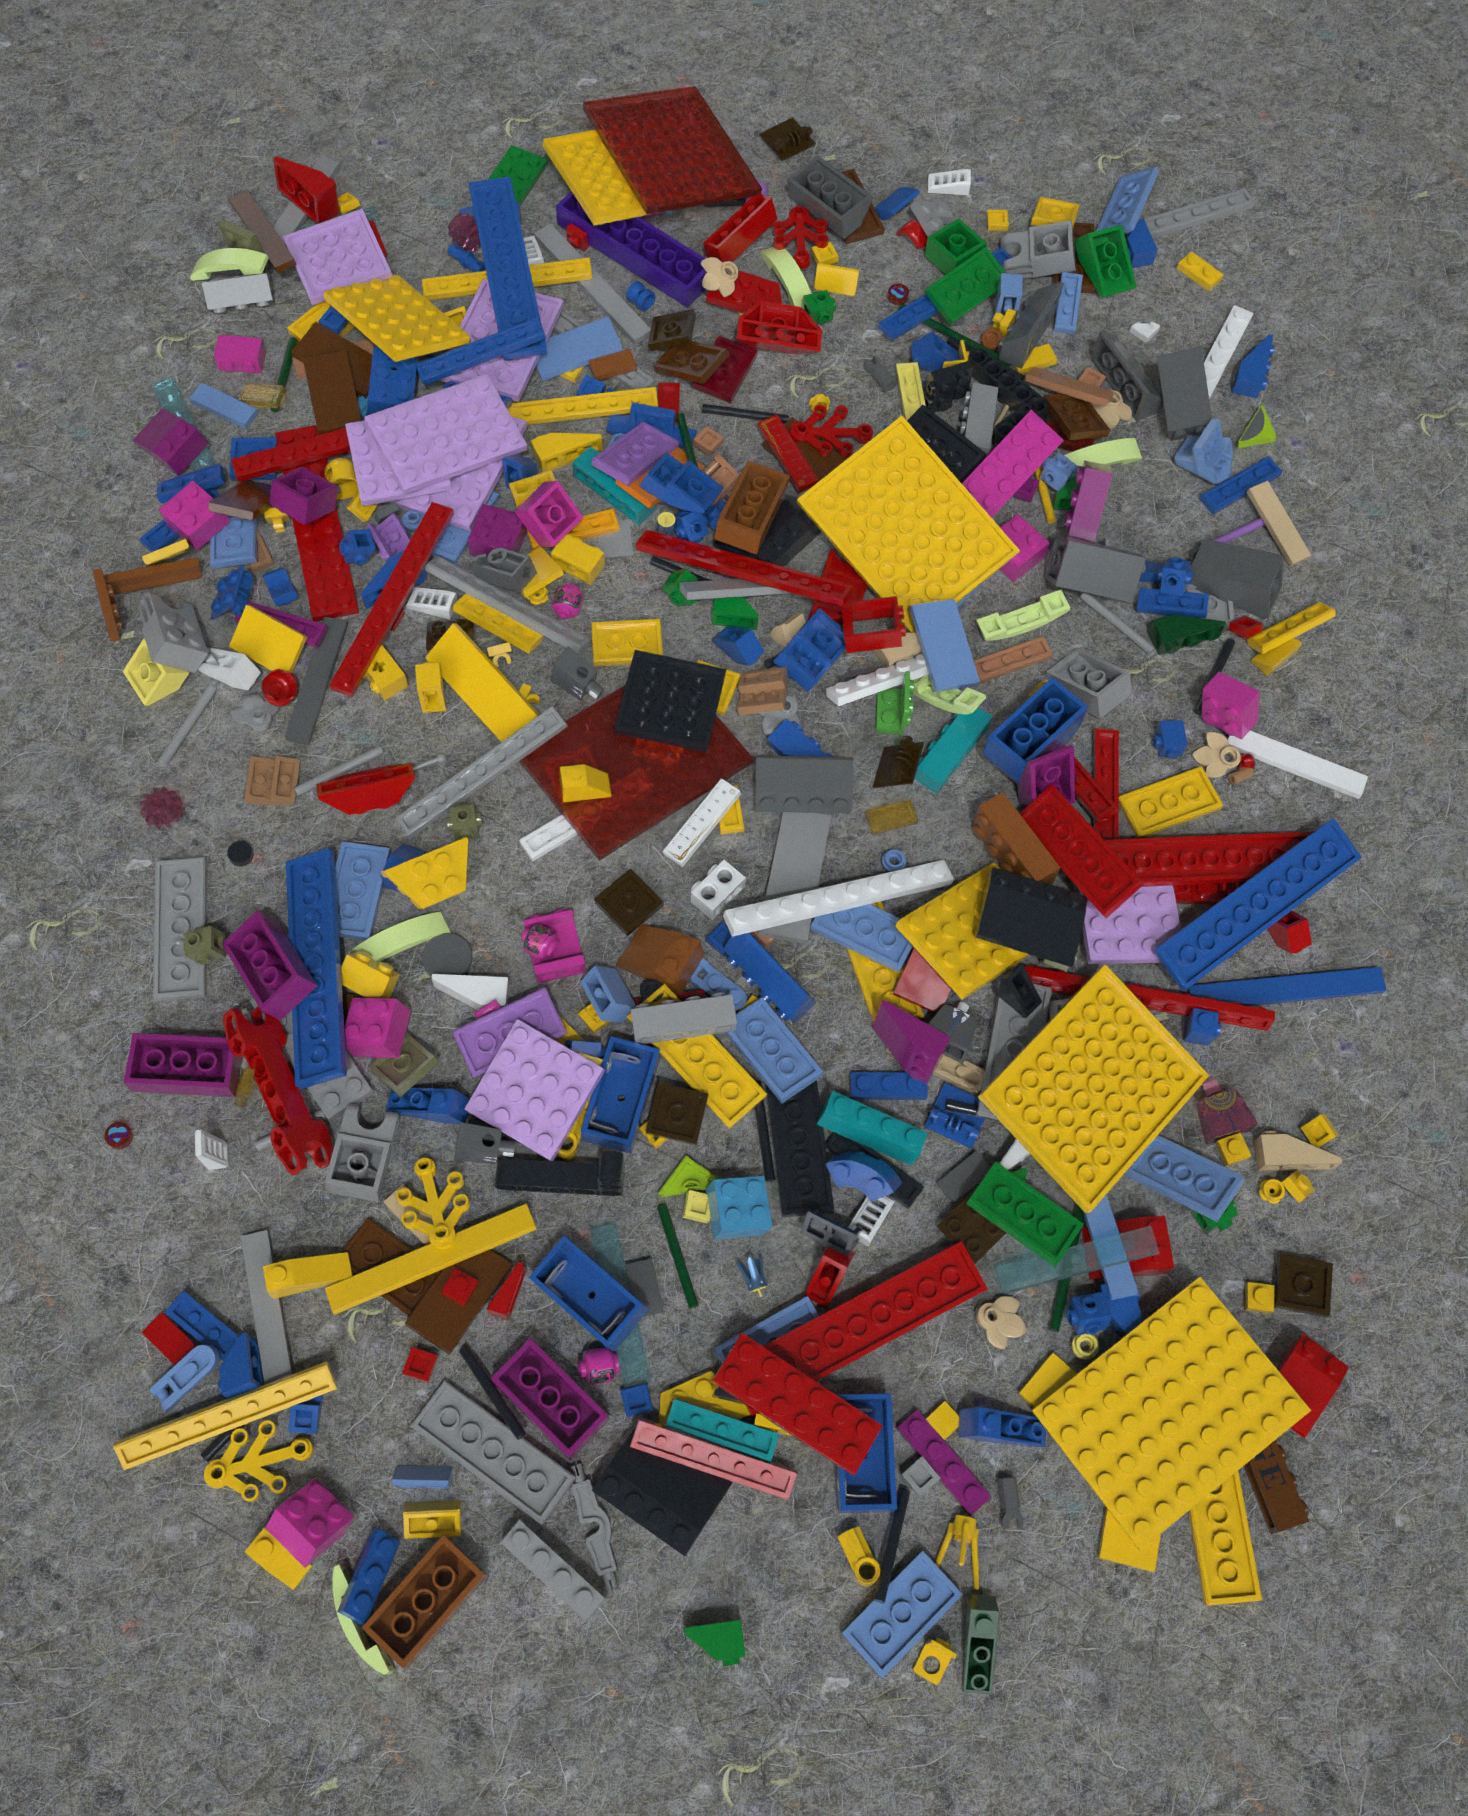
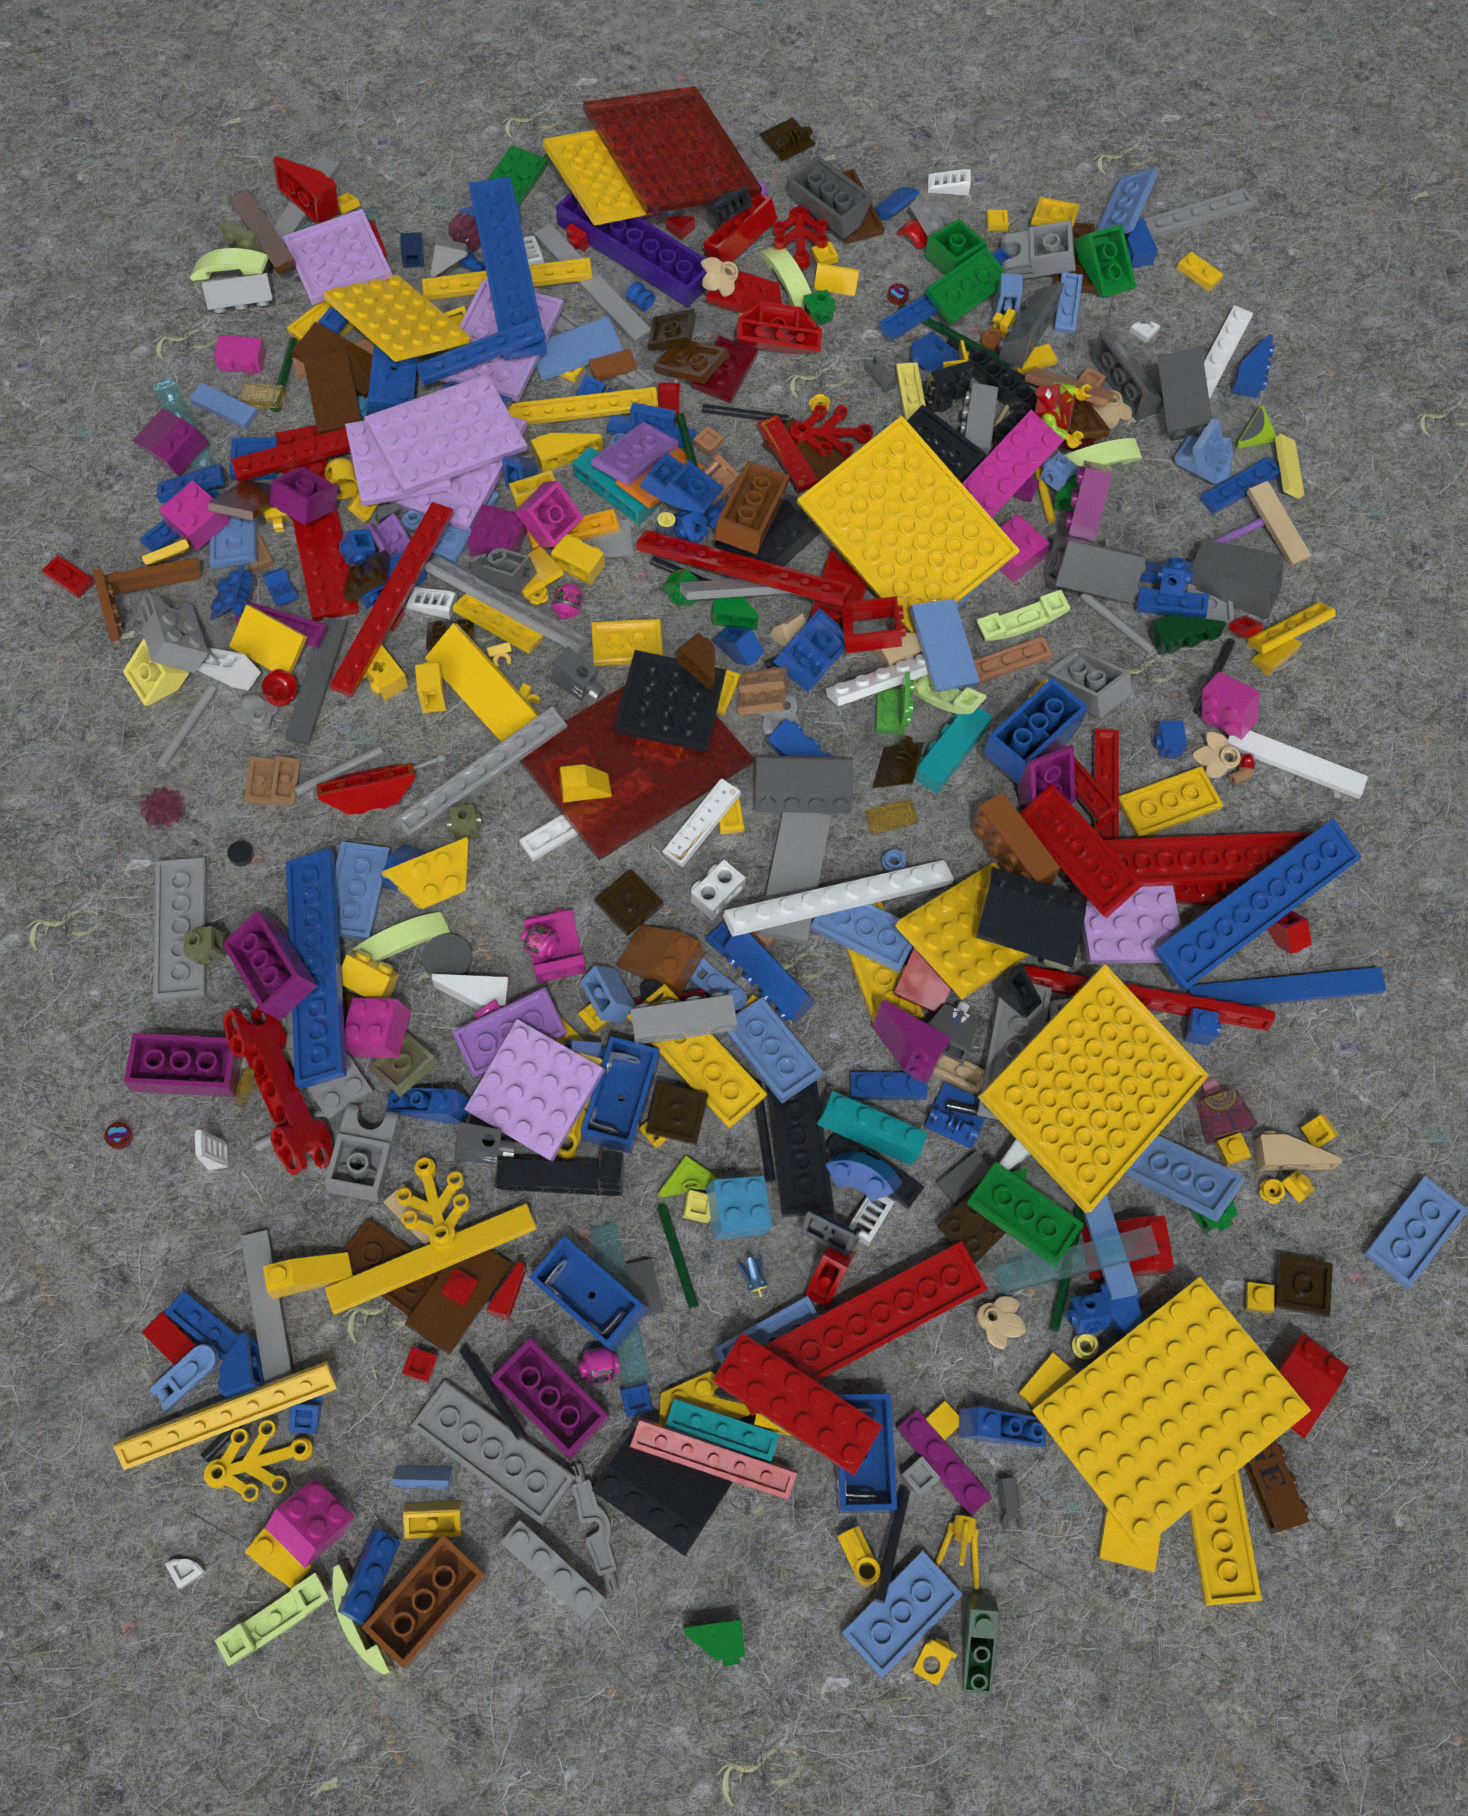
none -> red plate [42,555,94,599]
none -> white tile [165,1559,206,1589]
none -> yellowish green slope [215,1573,330,1666]
none -> dark brown plate [343,550,391,603]
none -> dark blue brick [400,232,425,268]
none -> light grey slope [431,237,468,277]
none -> red slope [666,215,695,240]
none -> reddish brown slope [677,633,715,690]
none -> black slope [705,186,753,227]
none -> torso [1035,382,1092,448]
none -> light yellow tile [1275,434,1304,499]
none -> medium blue plate [1364,1176,1468,1289]

